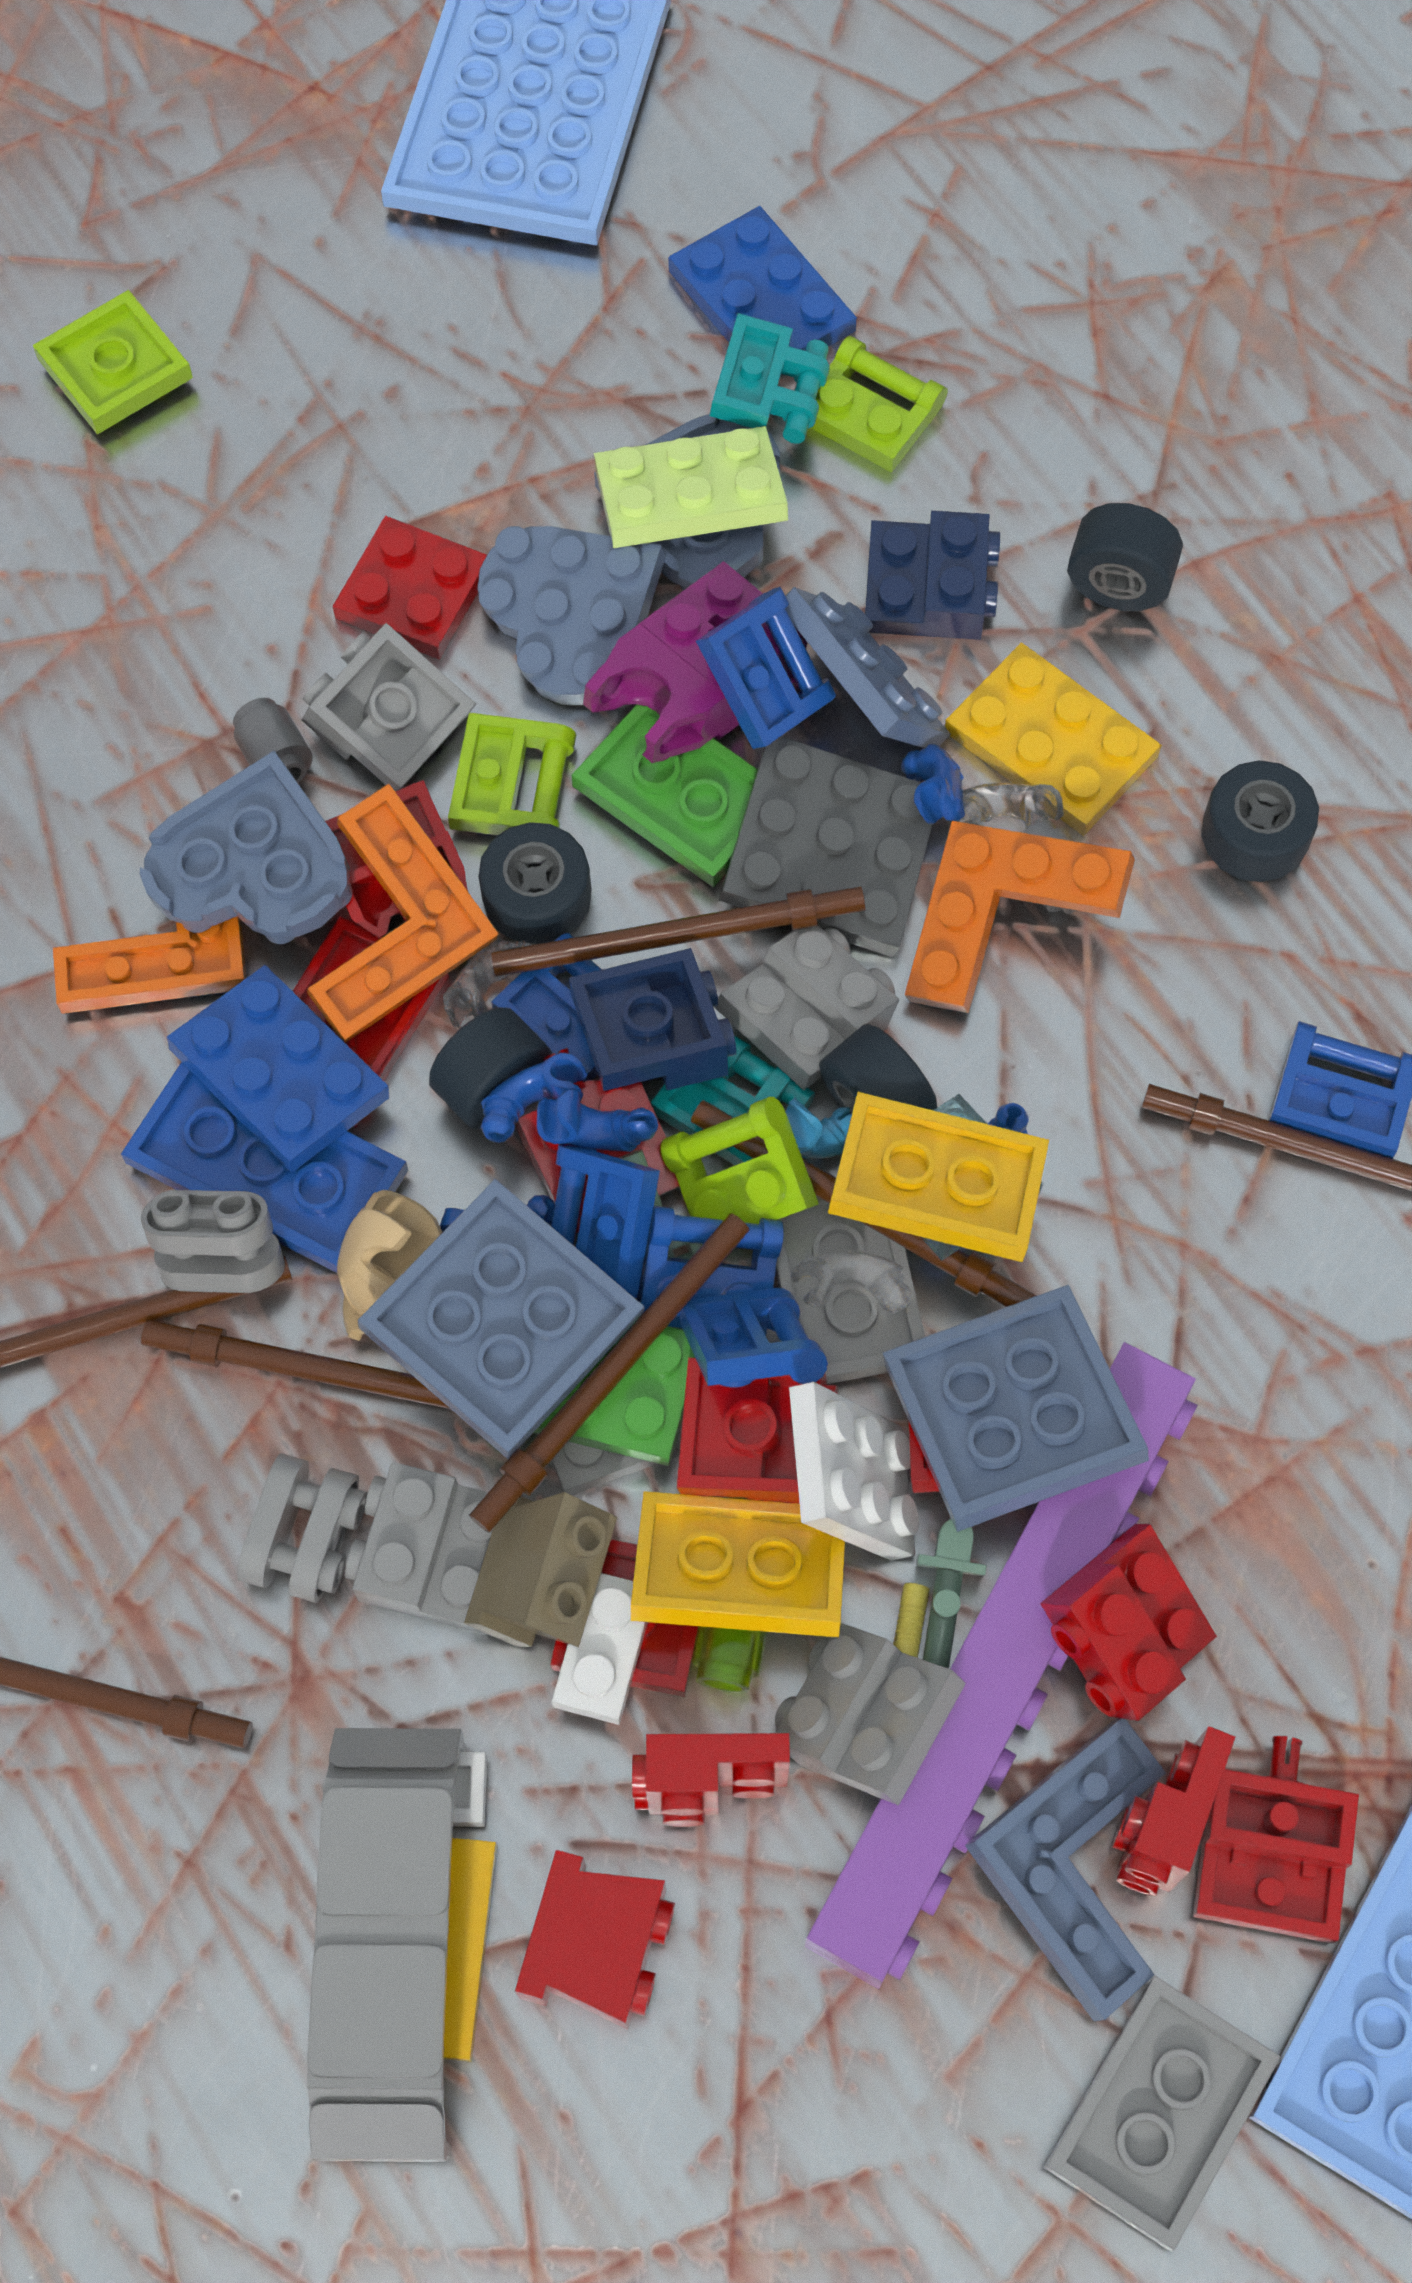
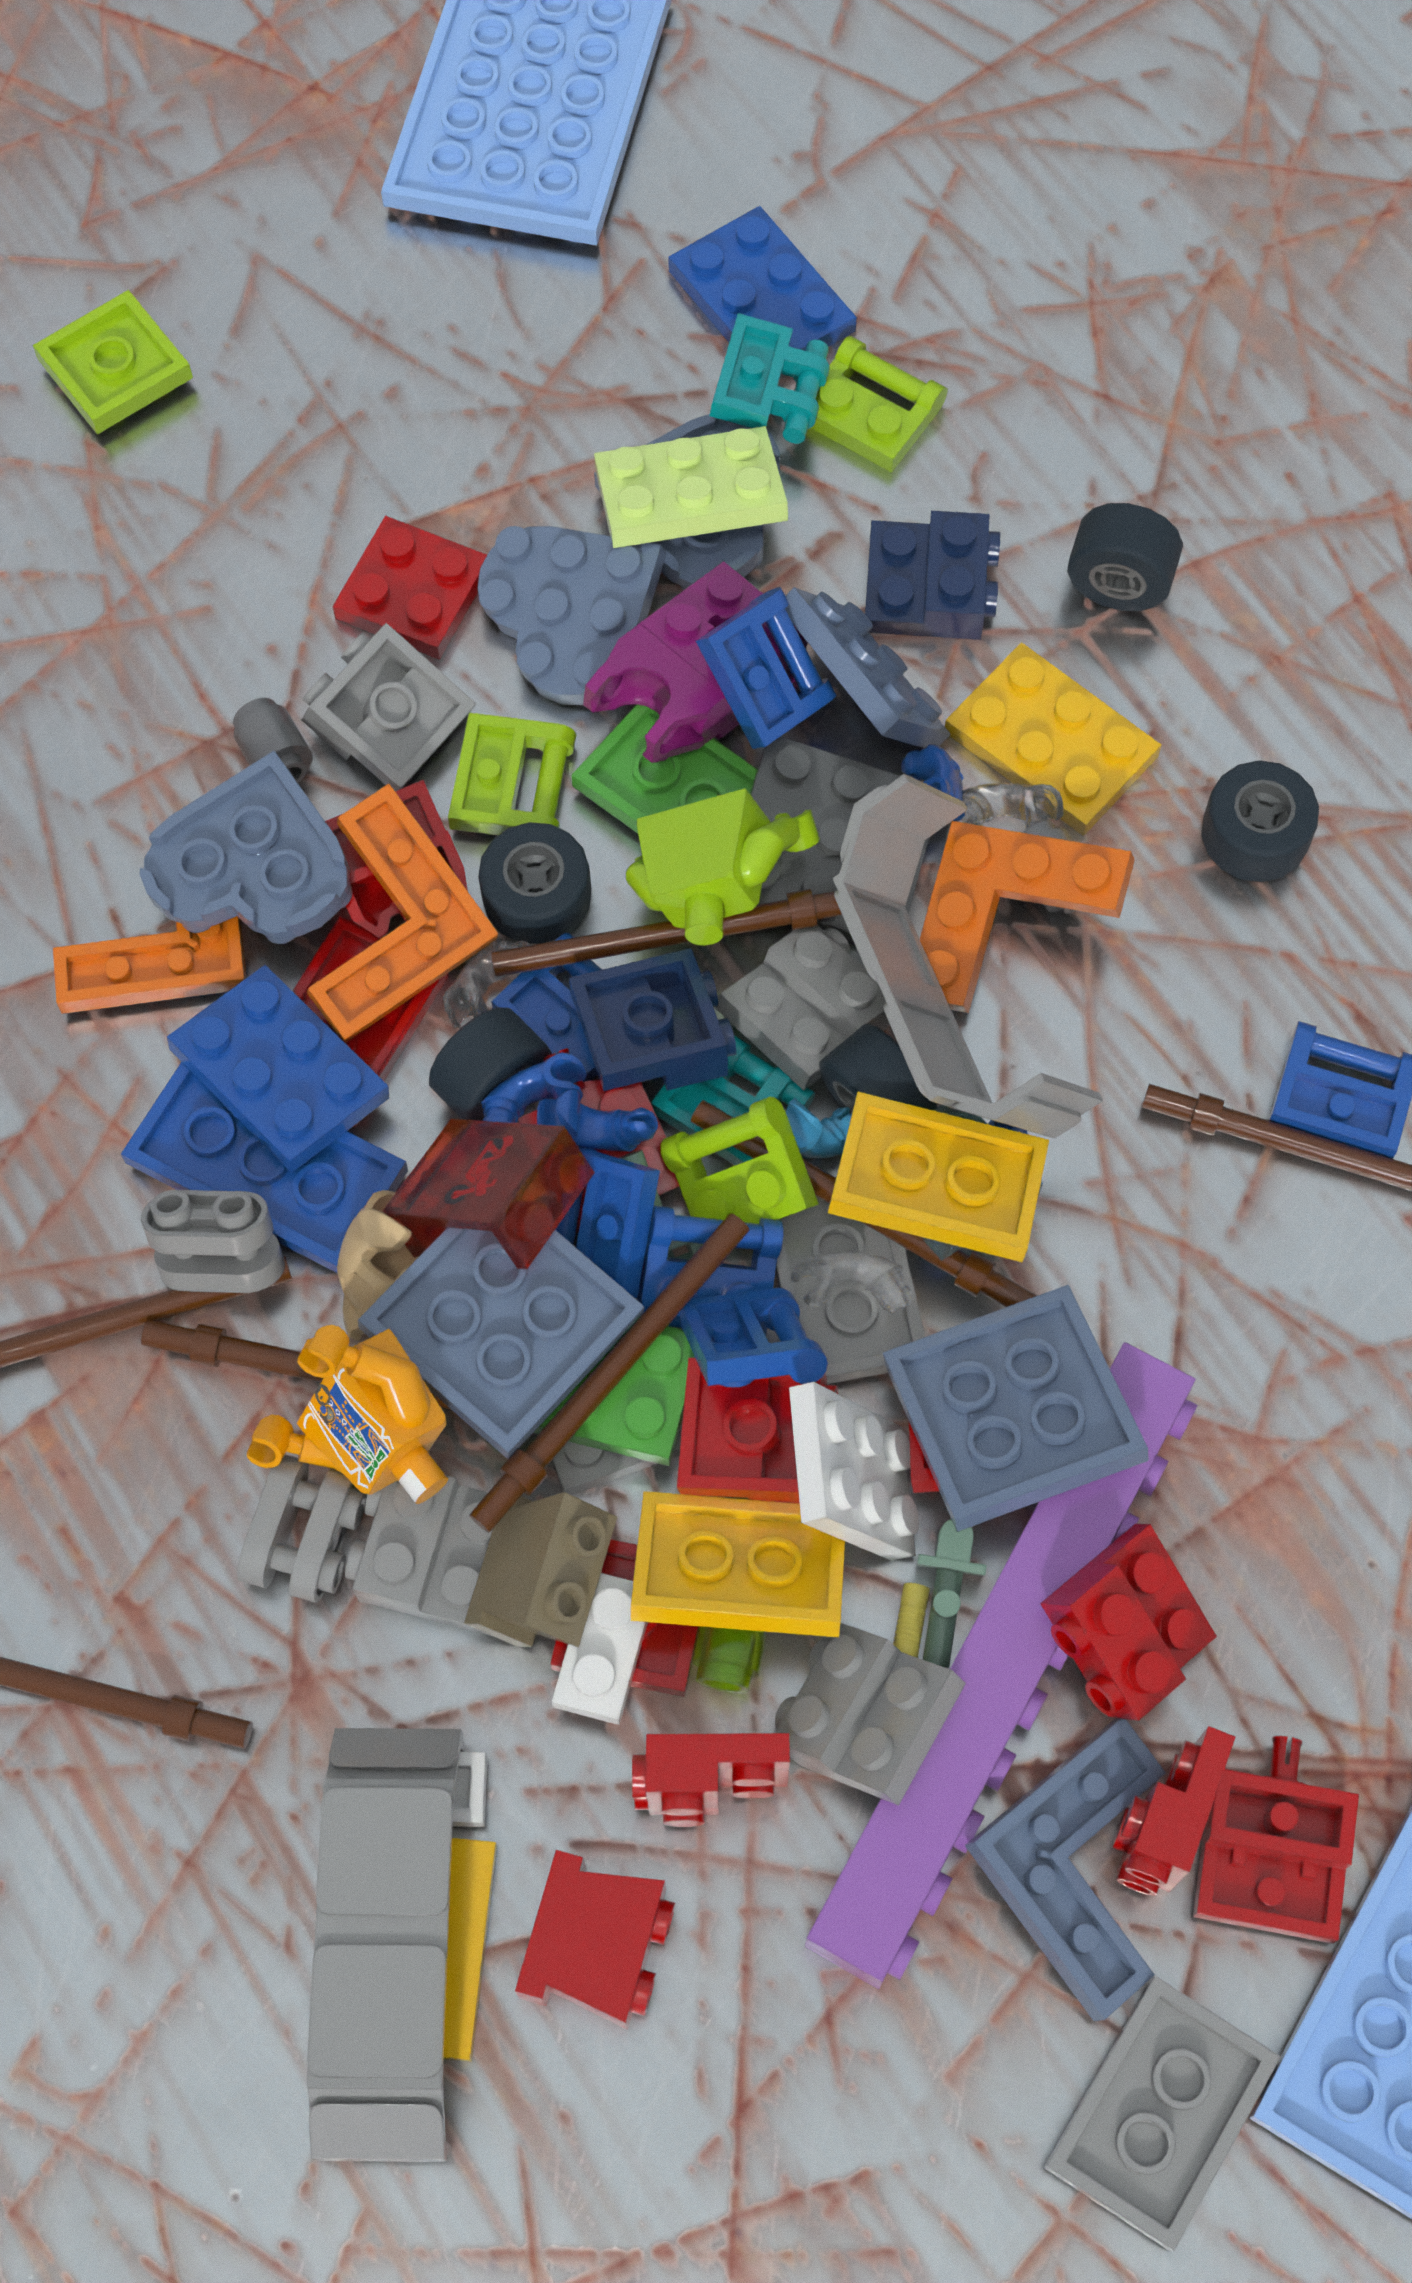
none -> light orange torso [247,1325,448,1504]
none -> clear red panel [382,1119,595,1270]
none -> lime torso [625,788,820,946]
none -> light grey windscreen [832,774,1103,1139]

